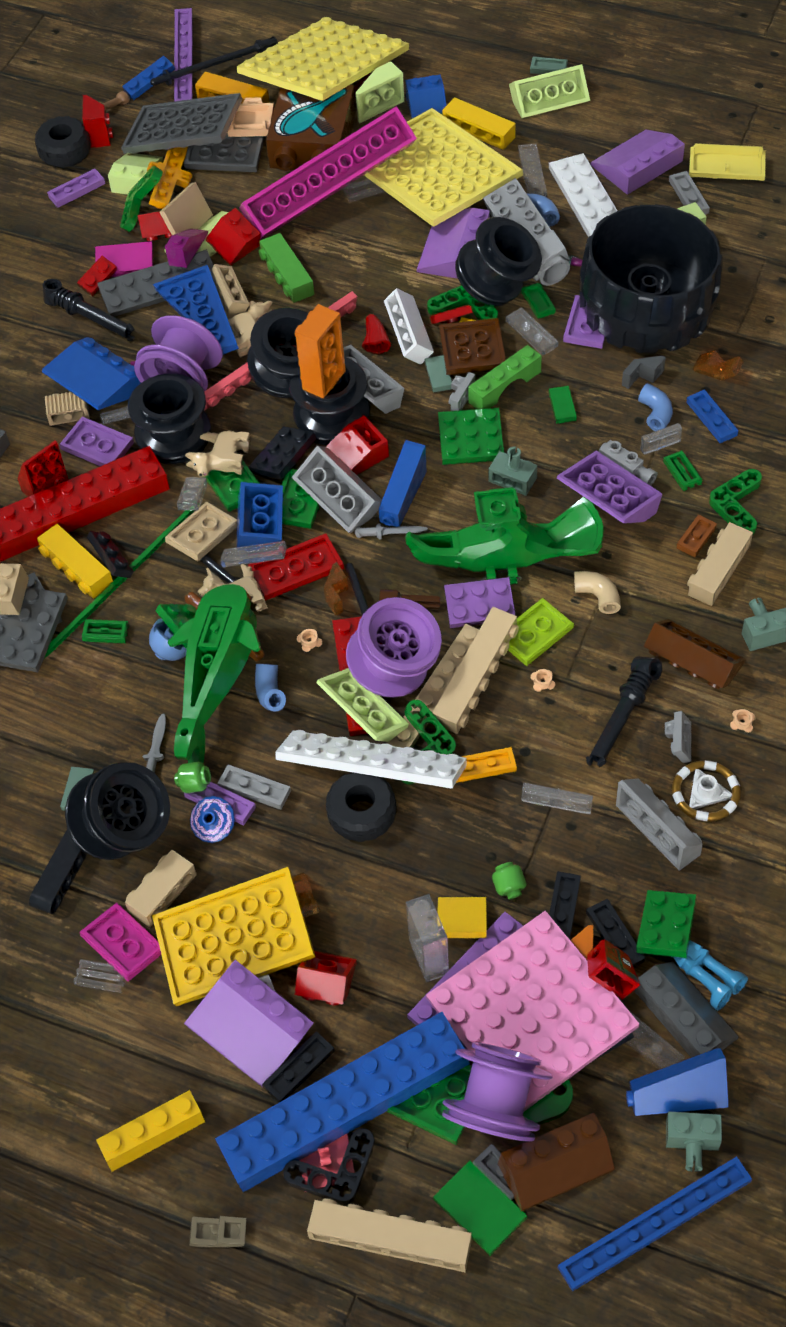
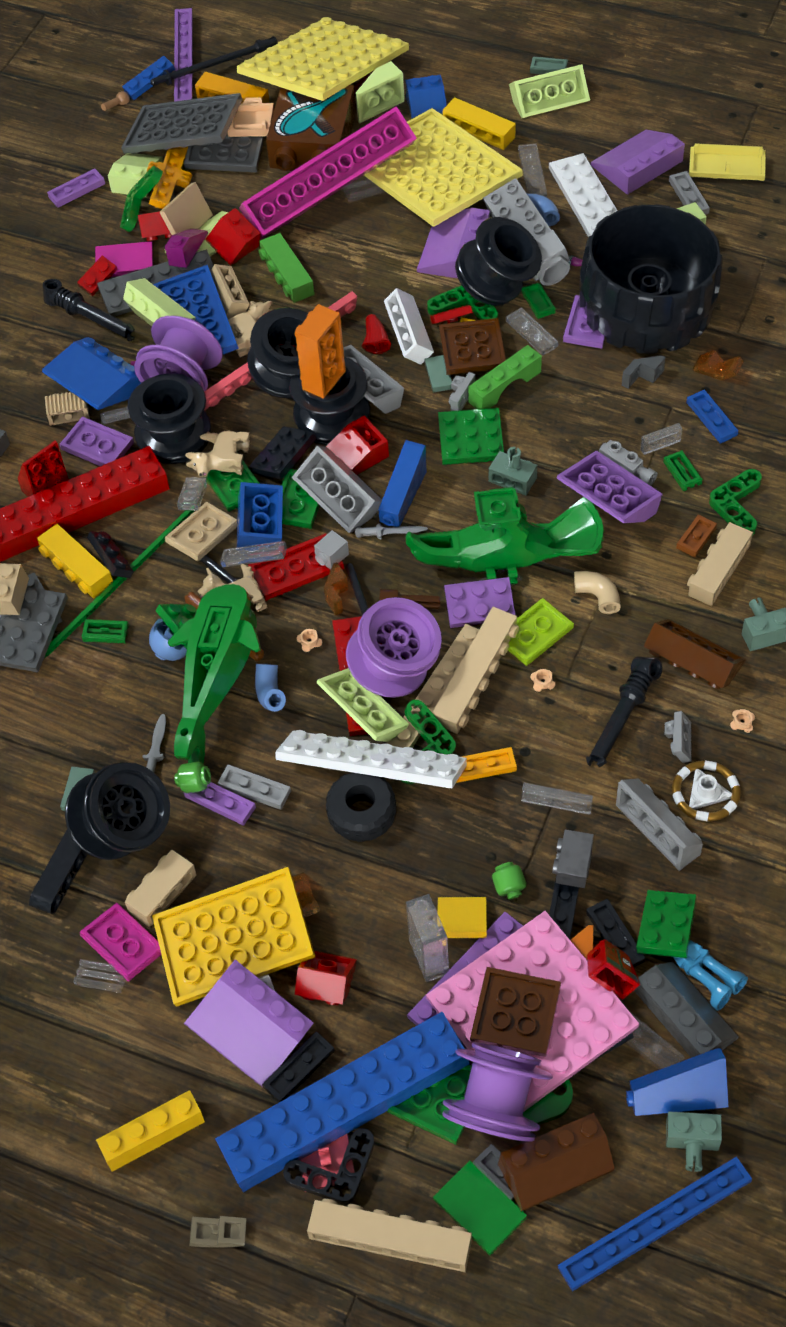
black tyre [35,116,91,168] -> none
red slope [82,95,114,148] -> none
dish [190,796,235,843] -> none
green tile [549,386,577,424] -> none
medium blue cylinder [638,383,673,432] -> none
none -> yellowish green slope [123,278,196,326]
none -> light grey brick [314,530,349,570]
none -> reddish brown plate [470,967,561,1057]
none -> flat silver brick [552,830,594,888]

